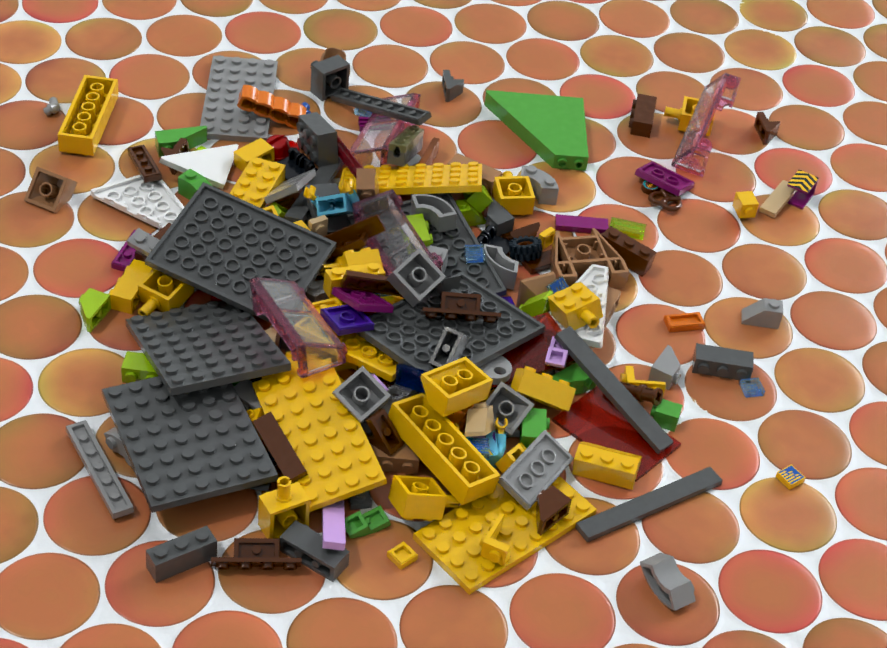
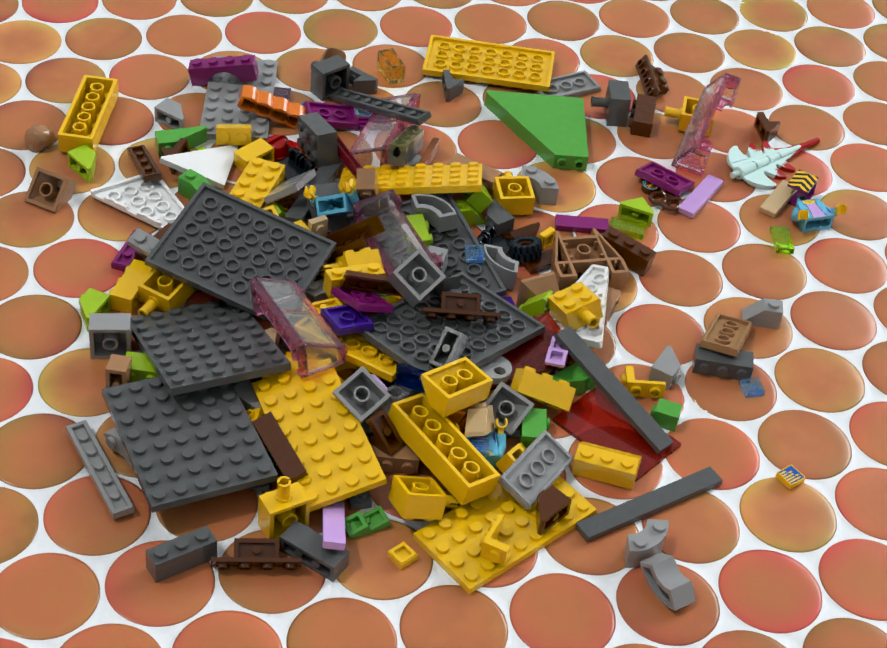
light grey arm [43,97,60,116] -> none
tile [546,276,569,294] -> none
reddish brown pin [620,381,663,406] -> none
orange tile [663,312,706,332] -> none
yellow brick [732,191,759,218] -> none
none -> medium nougat hair [25,125,55,152]
none -> lime slope [67,144,97,183]
none -> light grey brick [89,313,132,359]
none -> medium nougat slope [105,354,132,388]
none -> light grey slope [154,98,184,129]
none -> magenta arch [188,55,259,86]
none -> yellow brick [216,124,252,145]
none -> tile [273,87,291,101]
none -> magenta tile [304,101,359,130]
none -> dark grey slope [349,66,378,94]
none -> clear yellow piece [377,48,405,85]
none -> yellow plate [422,35,555,92]
none -> light grey tile [533,70,601,97]
none -> dark grey brick [591,80,631,127]
none -> lime slope [617,197,654,227]
none -> light grey brick [624,519,669,568]
none -> reddish brown bracket [635,54,669,97]
none -> lavender tile [677,174,724,218]
none -> medium nougat tile [699,313,753,357]
none -> light aqua animal [726,137,820,189]
none -> clear neon green tile [770,226,795,254]
none -> medium azure torso [791,196,847,232]

